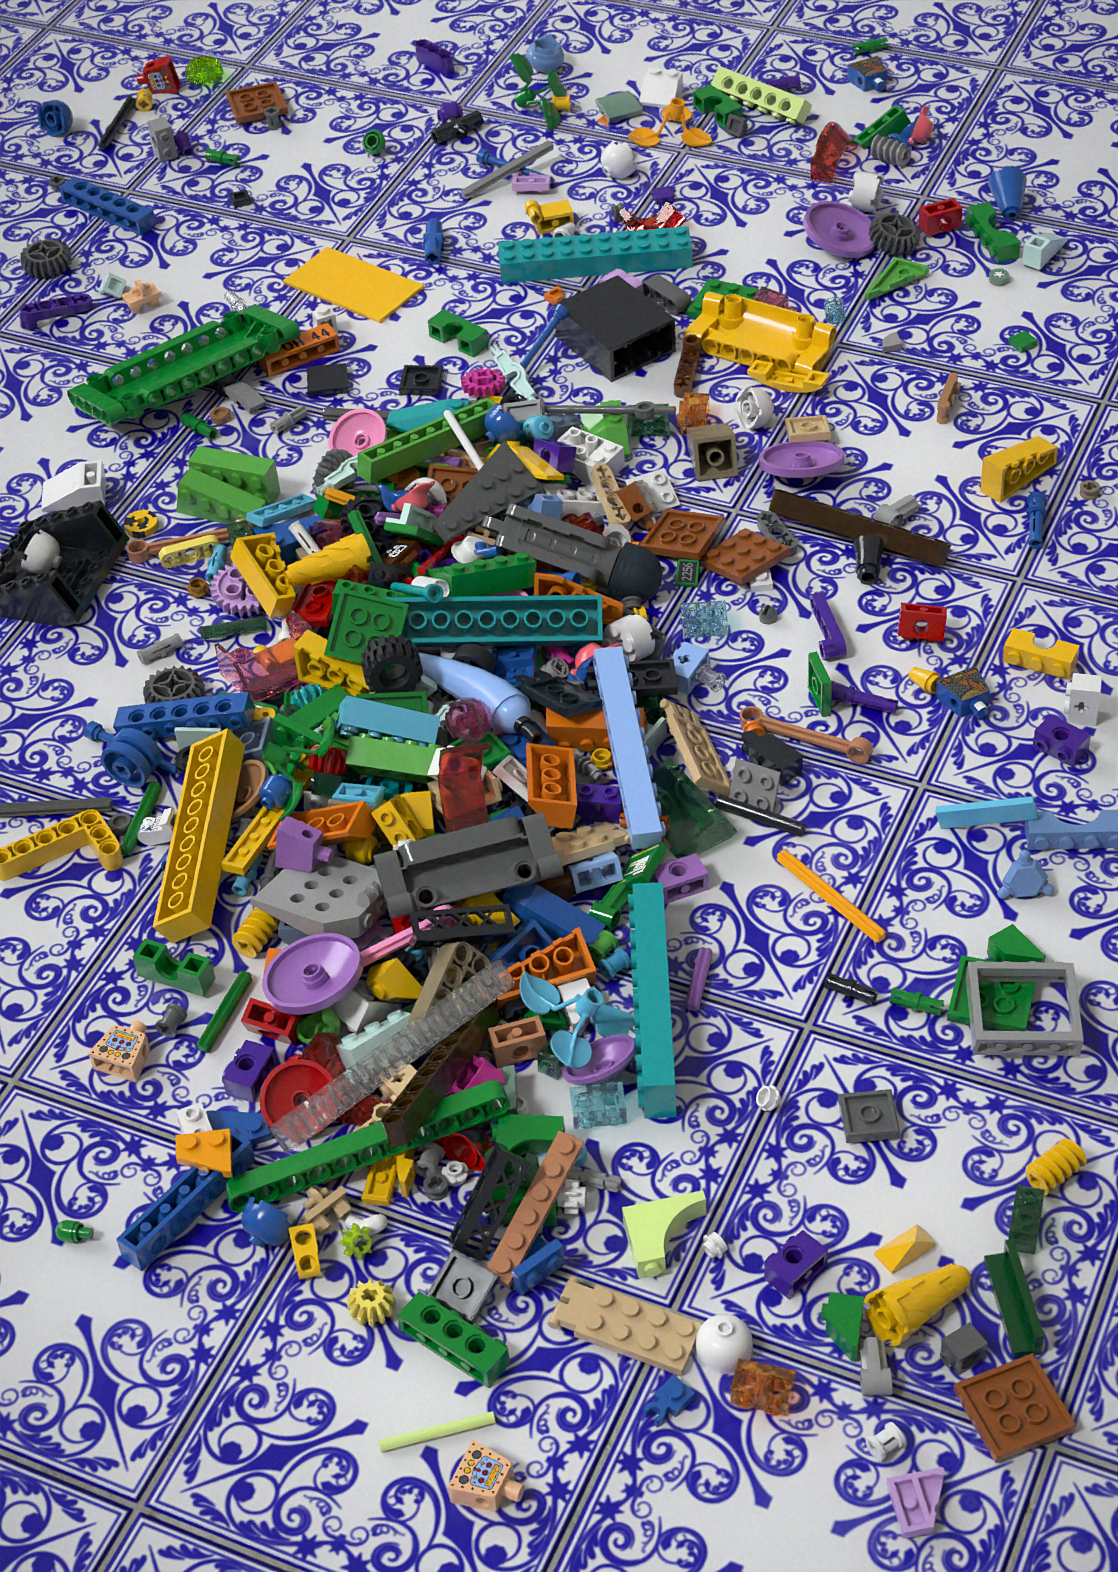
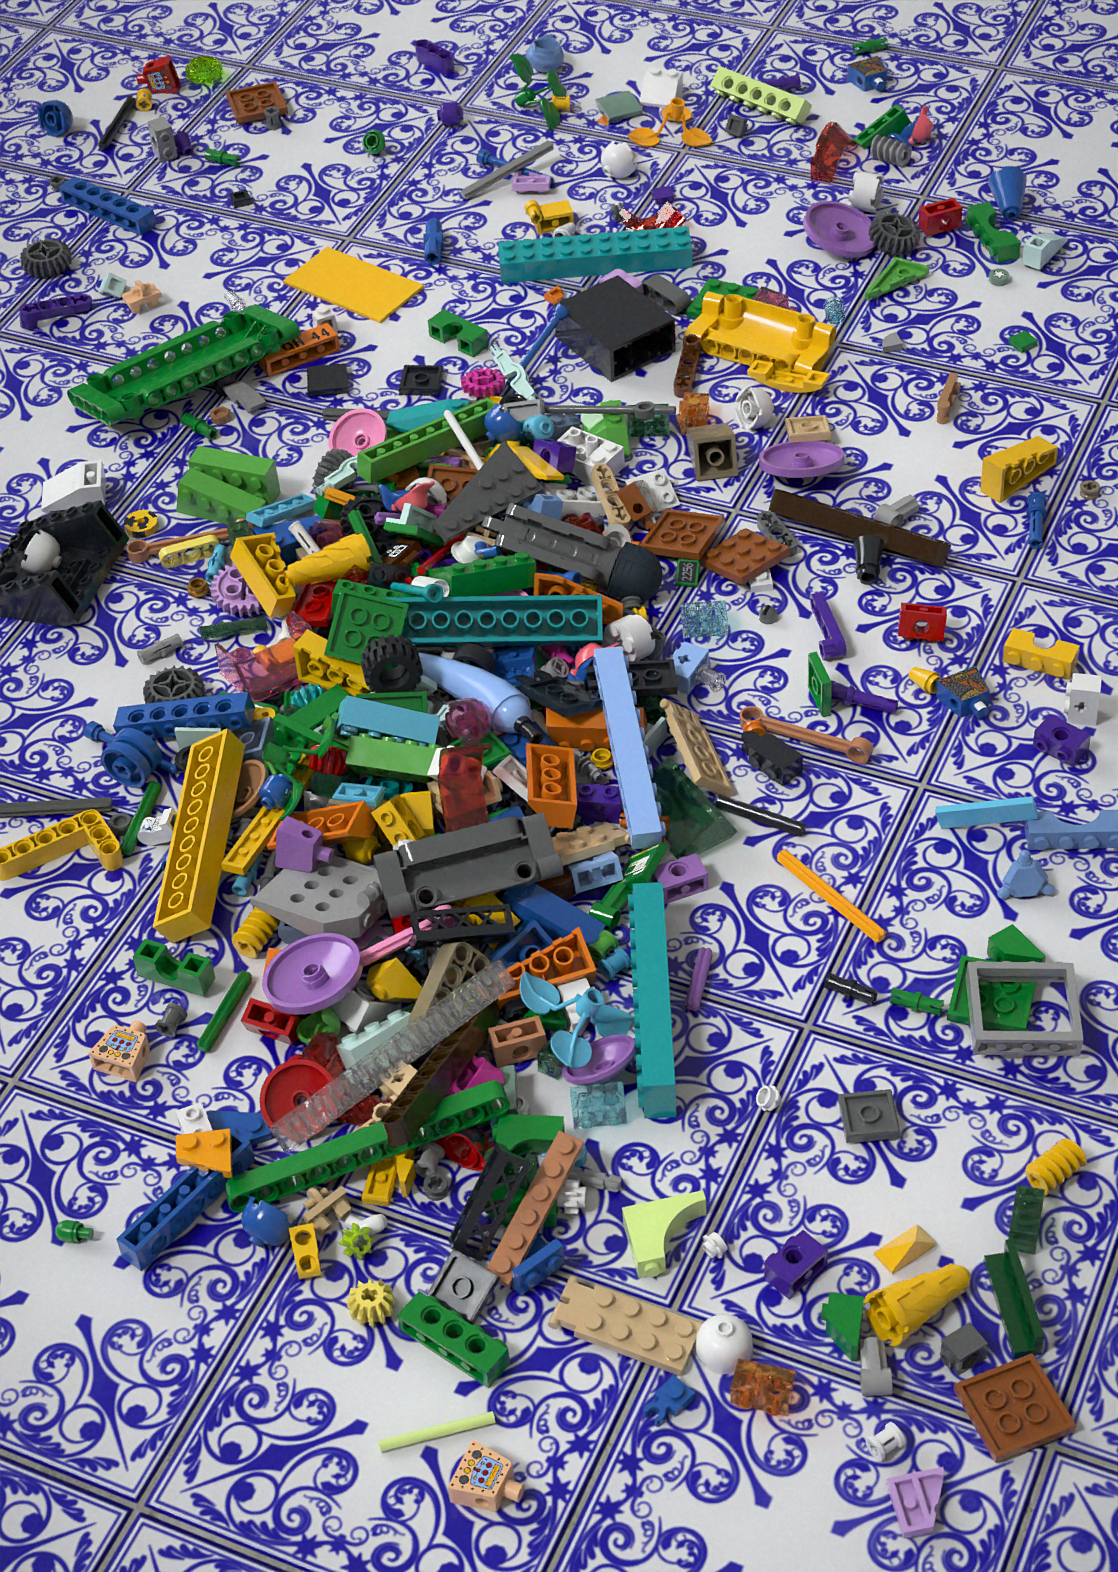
dark purple brick [222,1040,277,1103] -> none
light grey axle [270,405,308,434] -> none
black piece [430,110,484,145] -> none
white plate [442,1161,468,1186] -> none
green arch [693,84,743,129] -> none
light grey hinge [729,758,781,812] -> none

